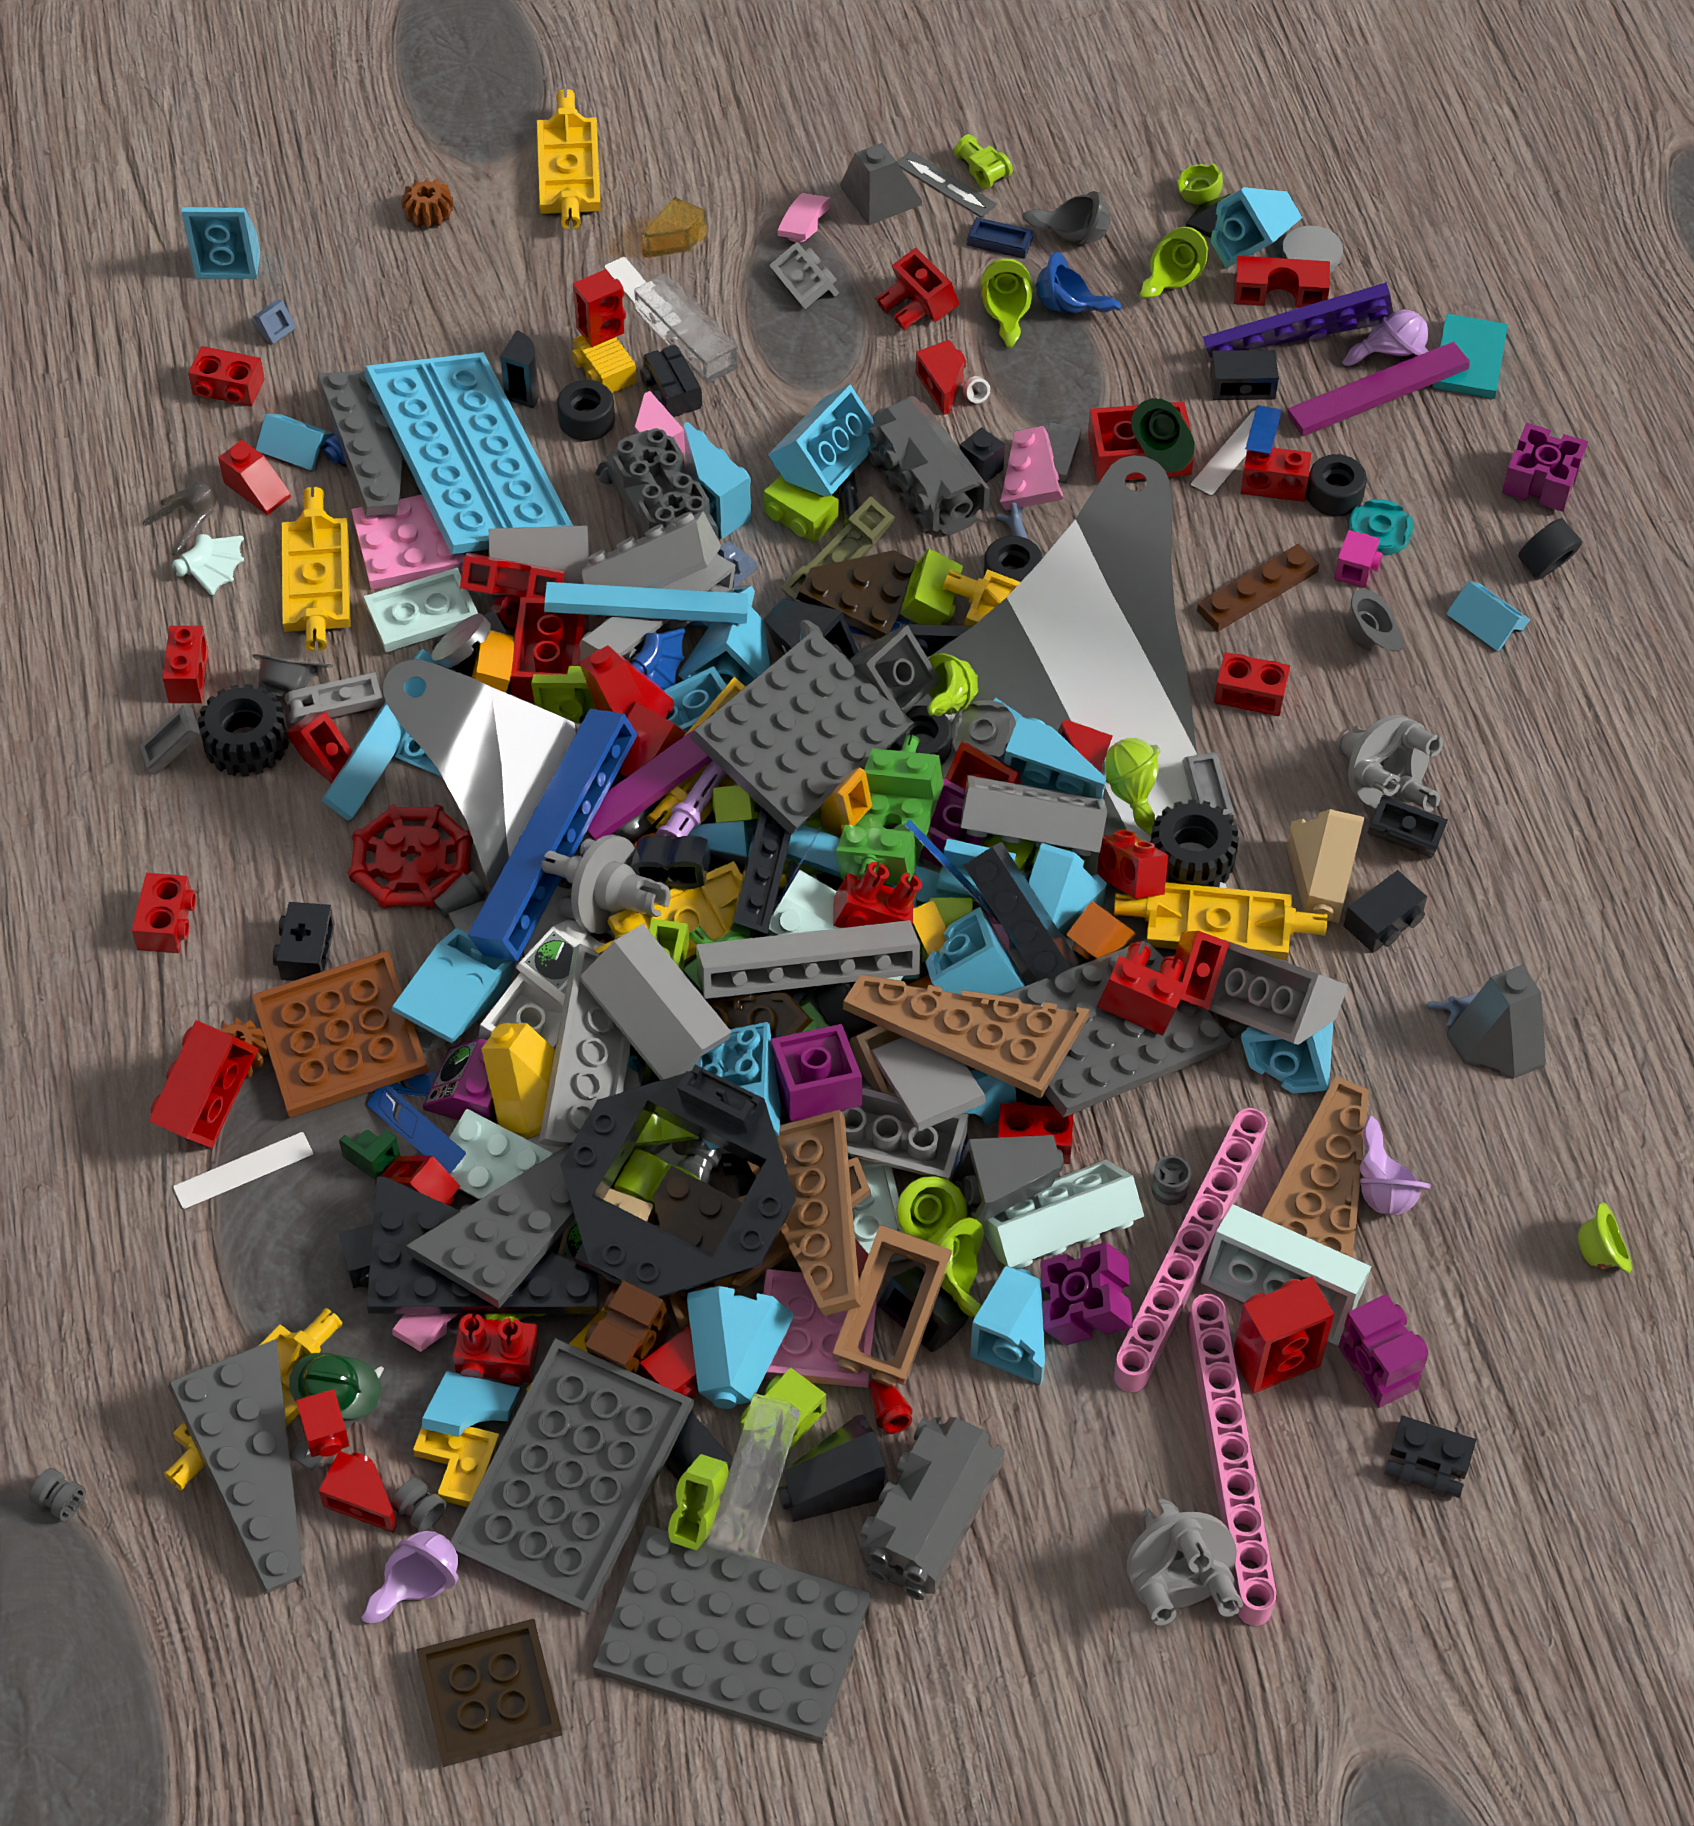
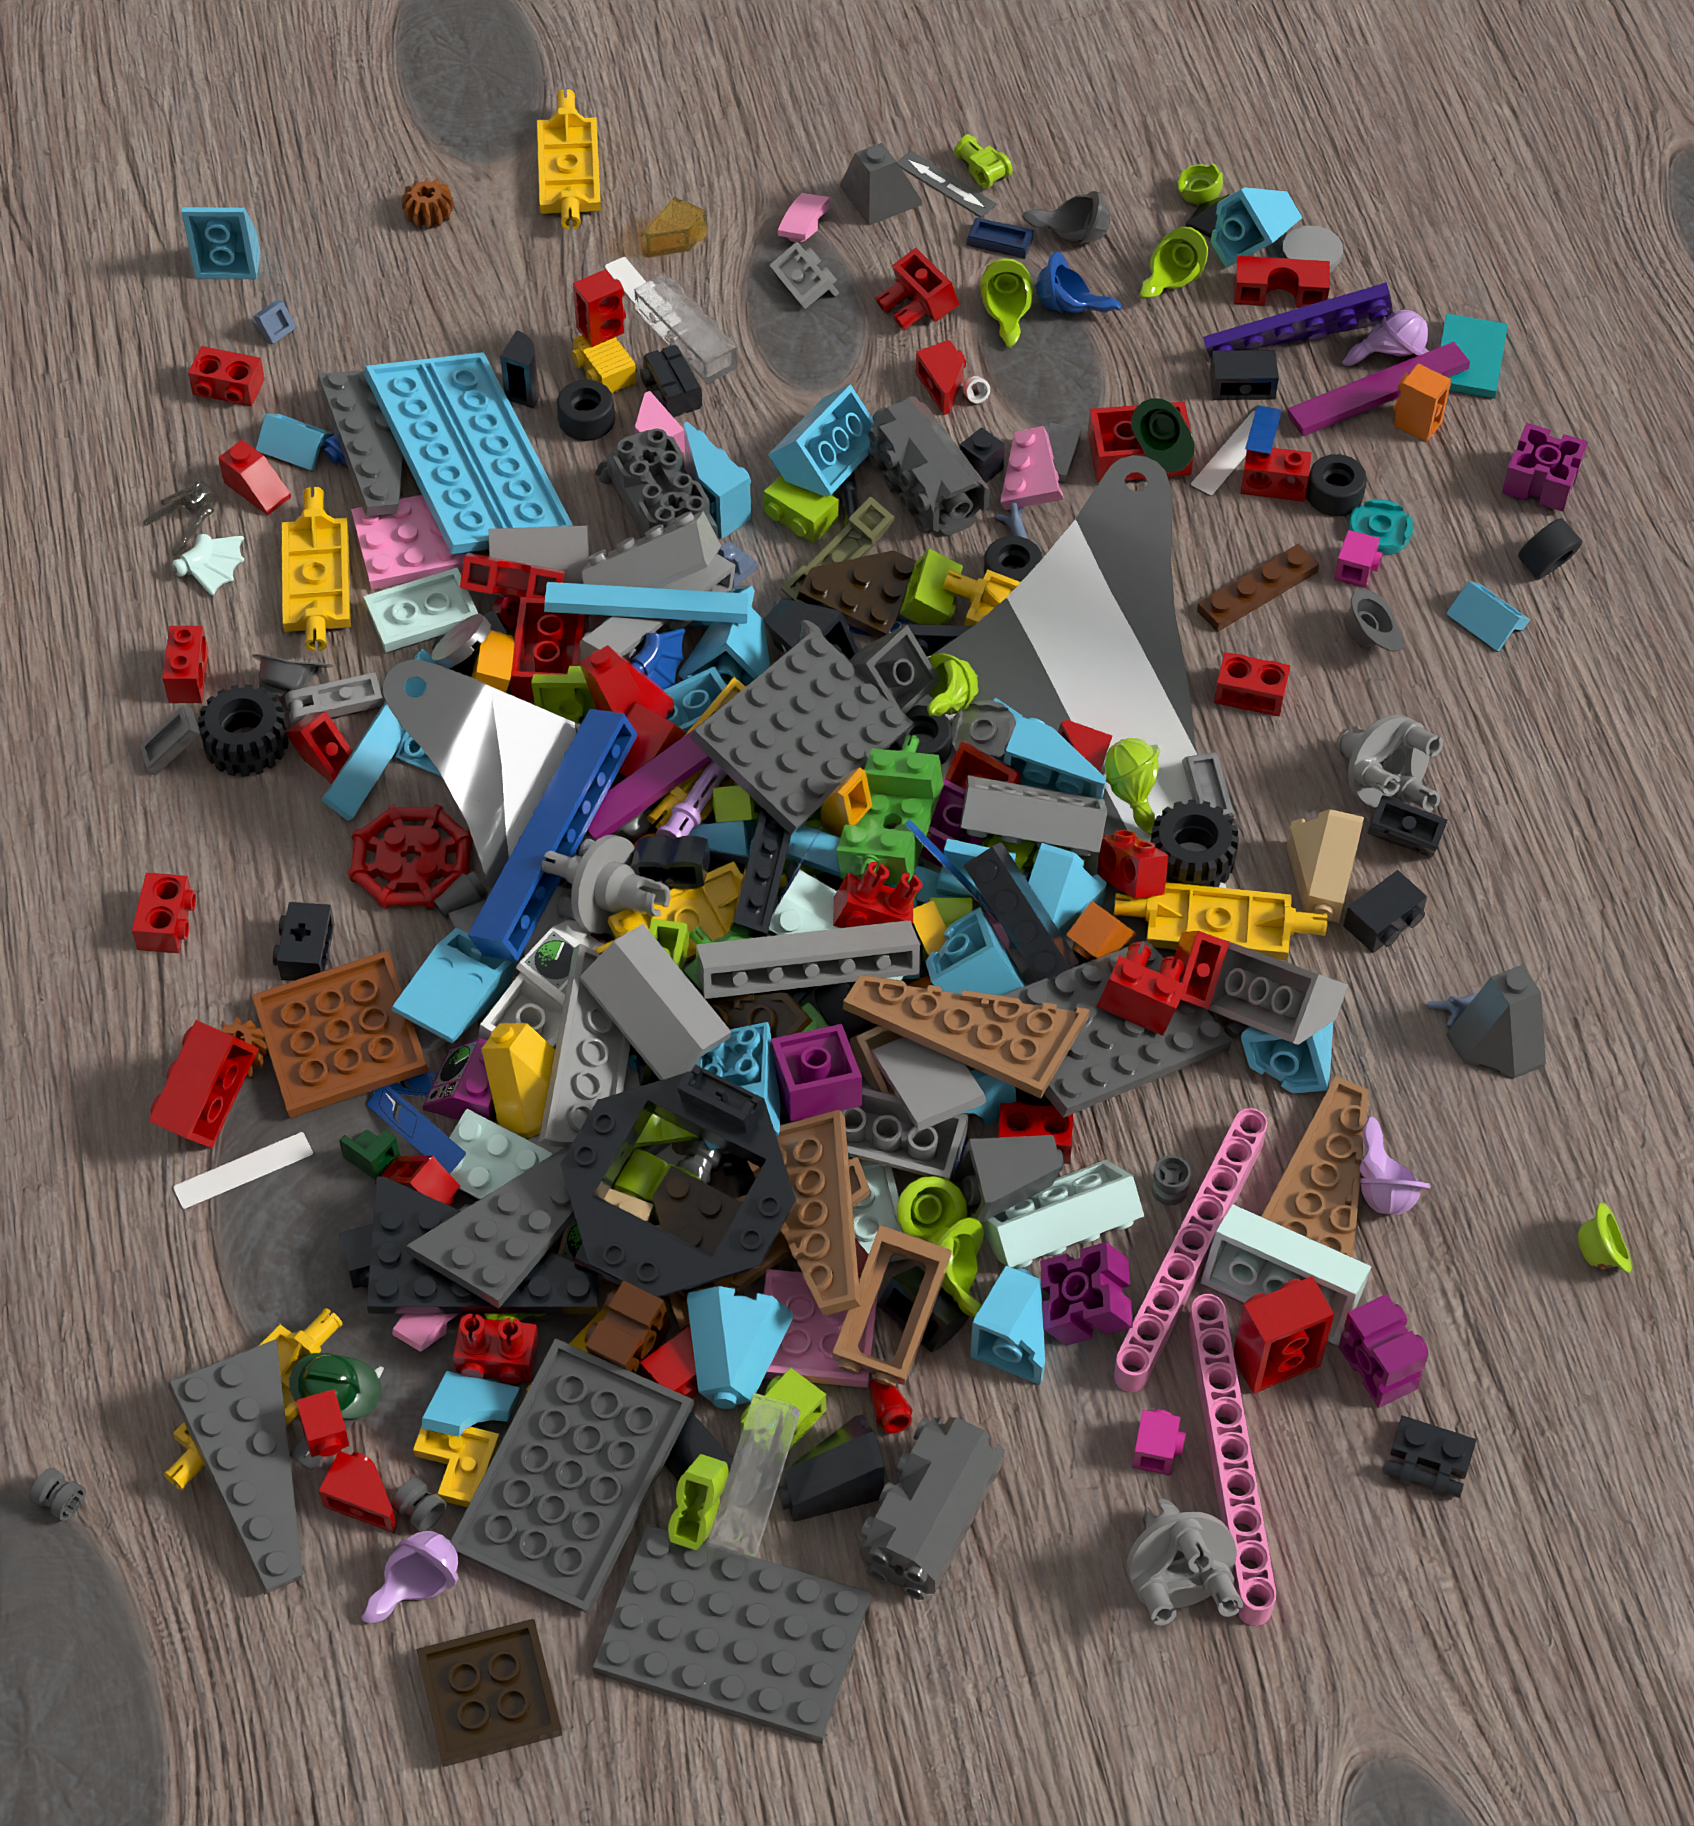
none -> dark pink brick [1132,1409,1186,1475]
none -> orange brick [1393,363,1452,442]

